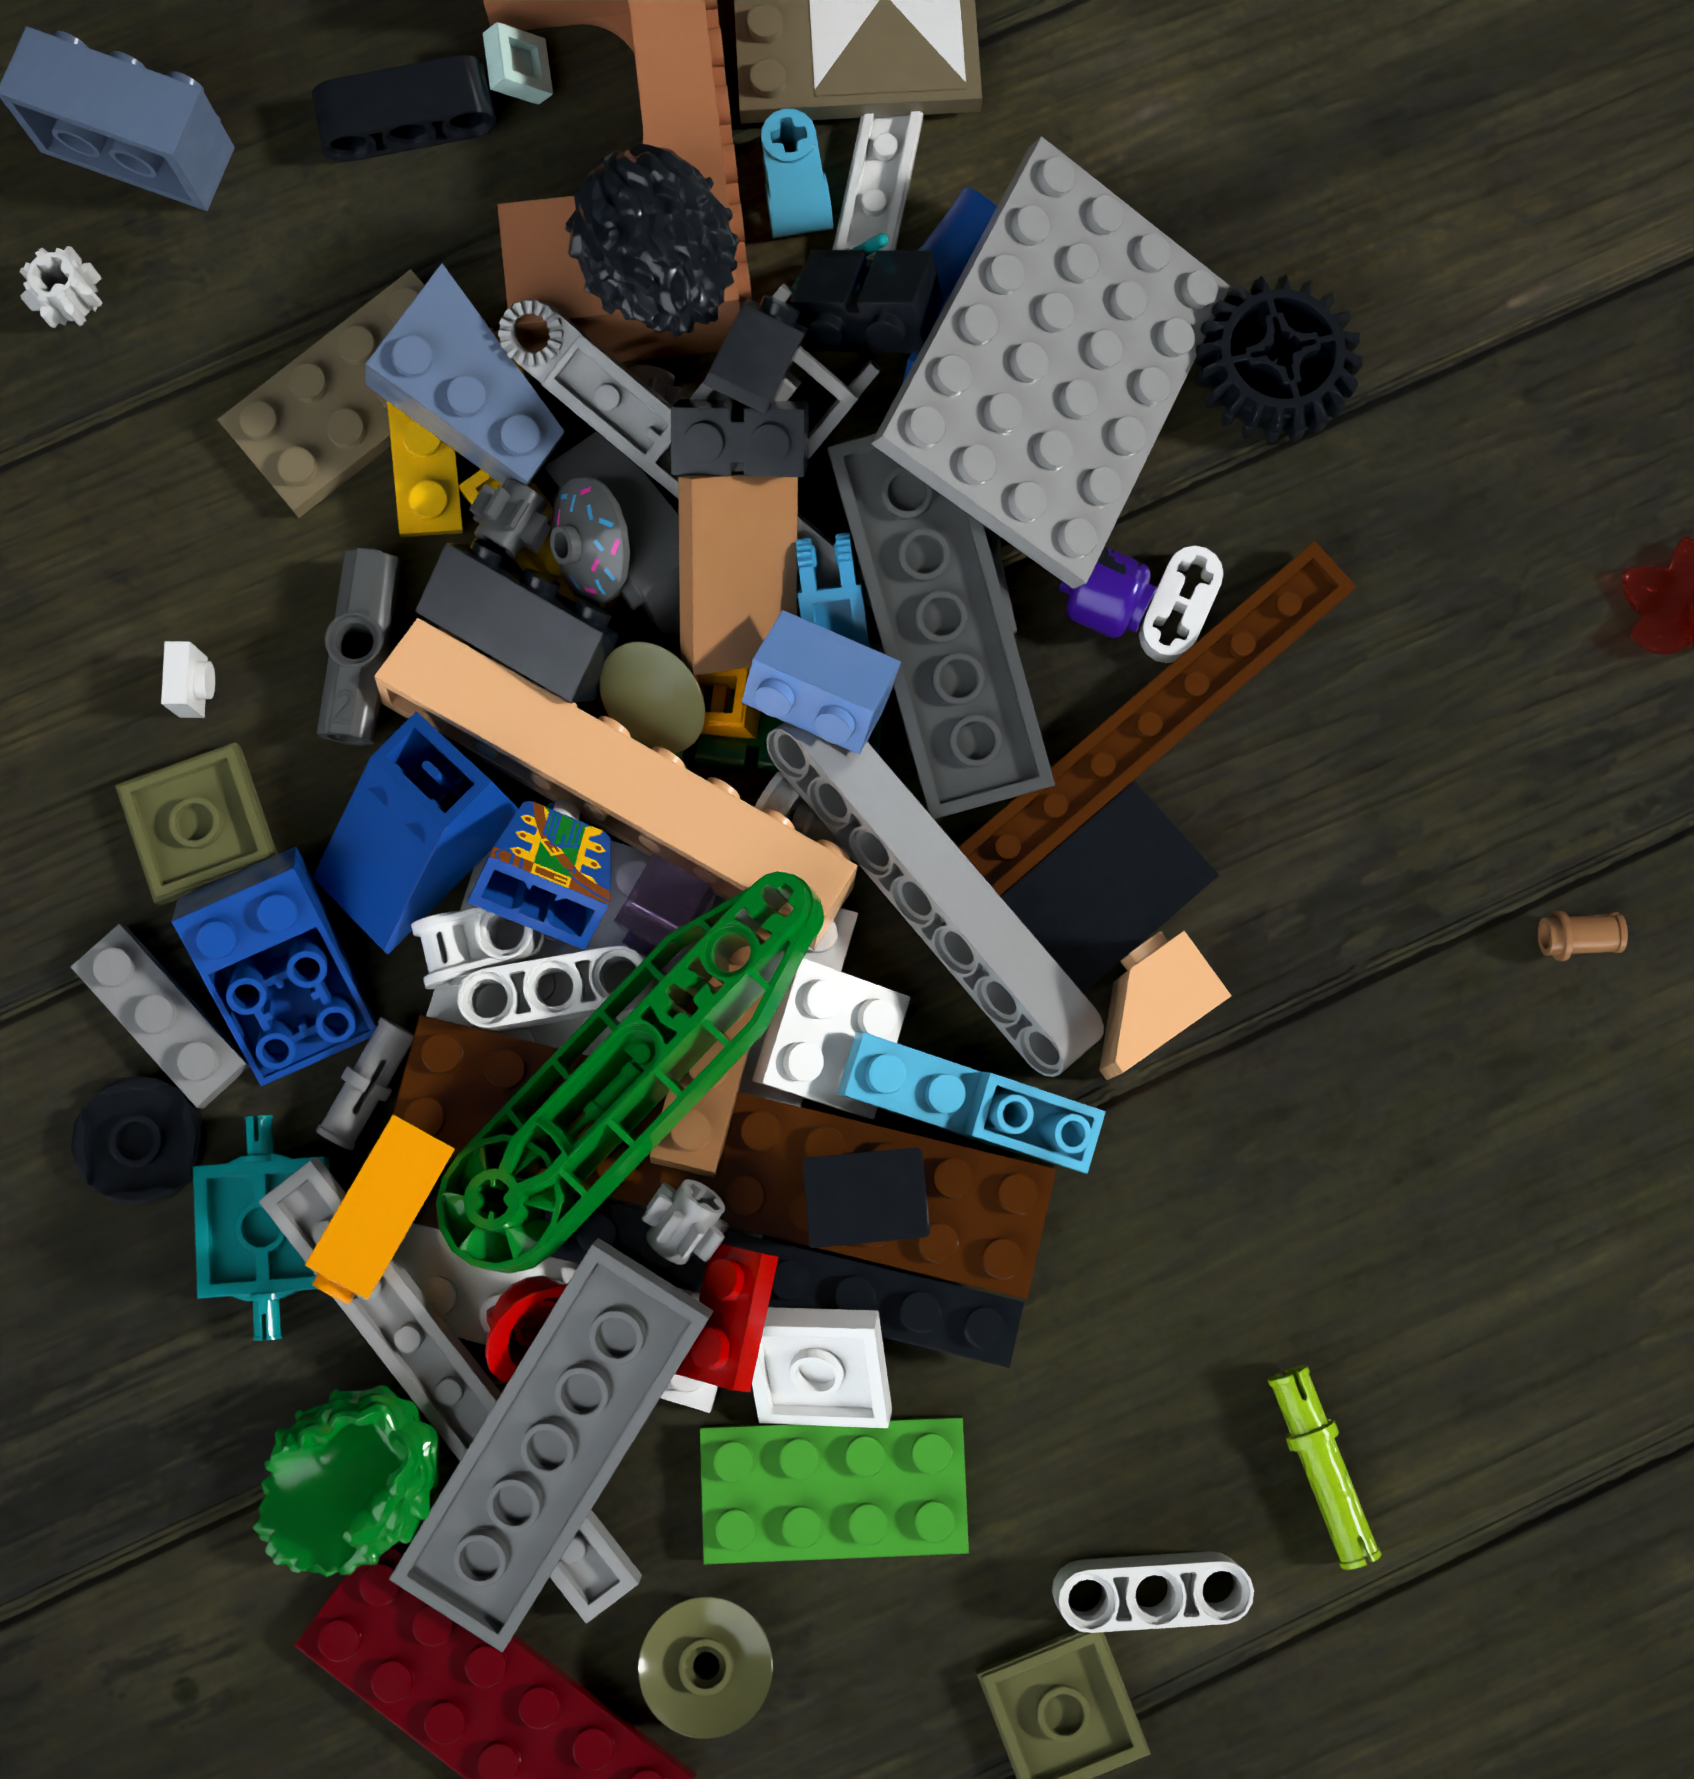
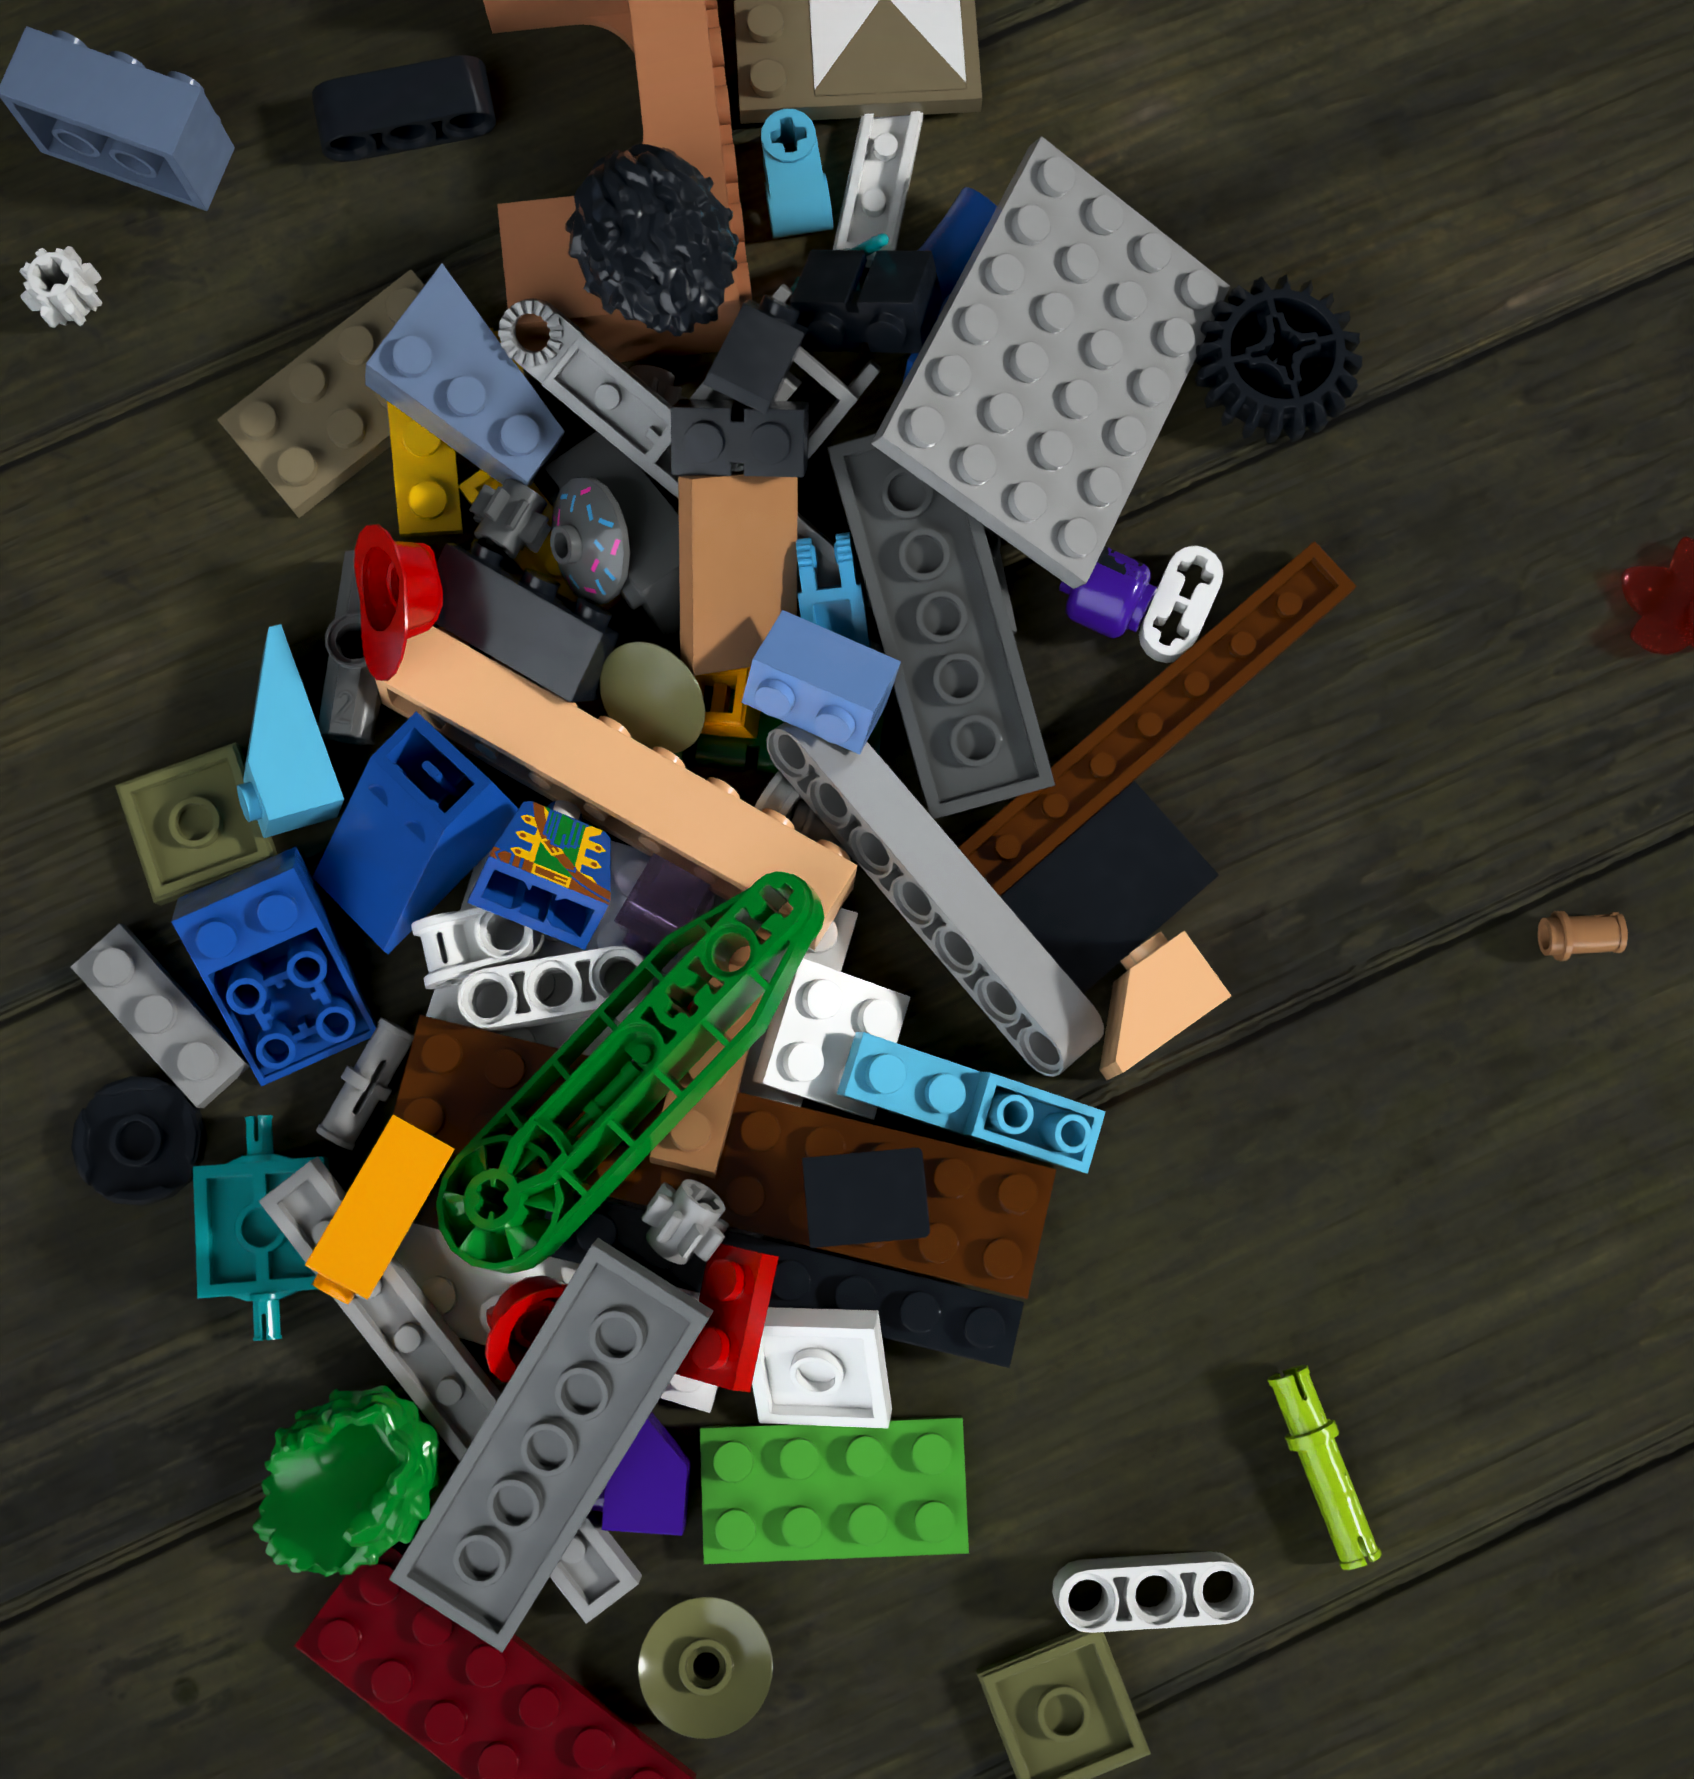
white plate [161,641,215,718] -> none
light aqua plate [483,22,553,105] -> none
none -> medium azure slope [237,624,344,838]
none -> red piece [354,524,443,681]
none -> dark purple slope [592,1412,692,1536]

